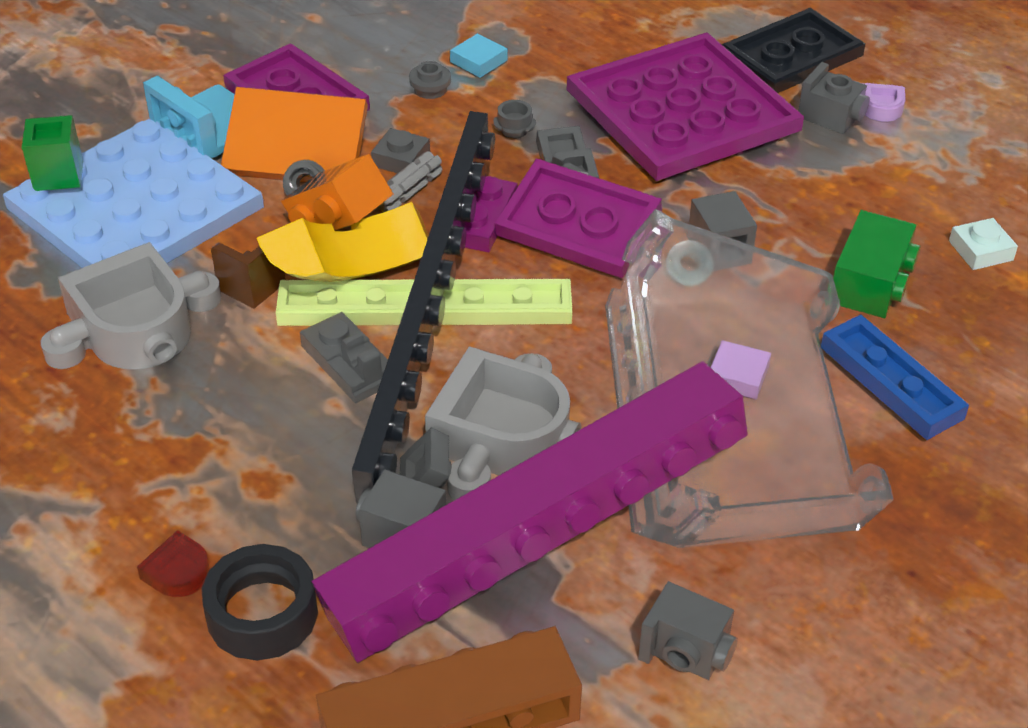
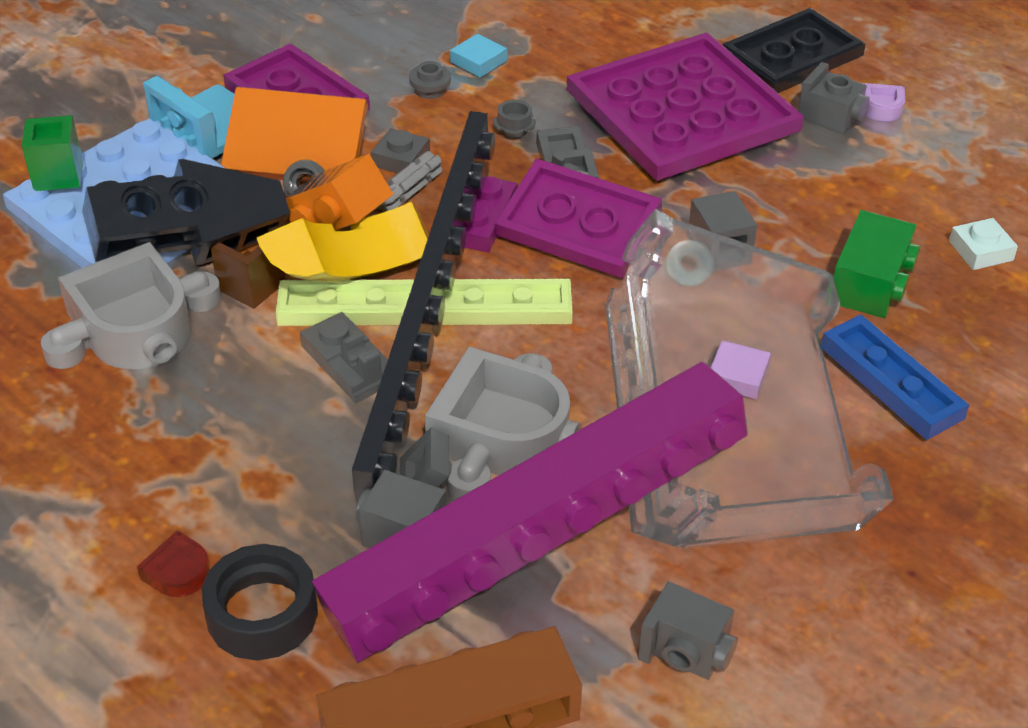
none -> black brick [82,159,290,265]

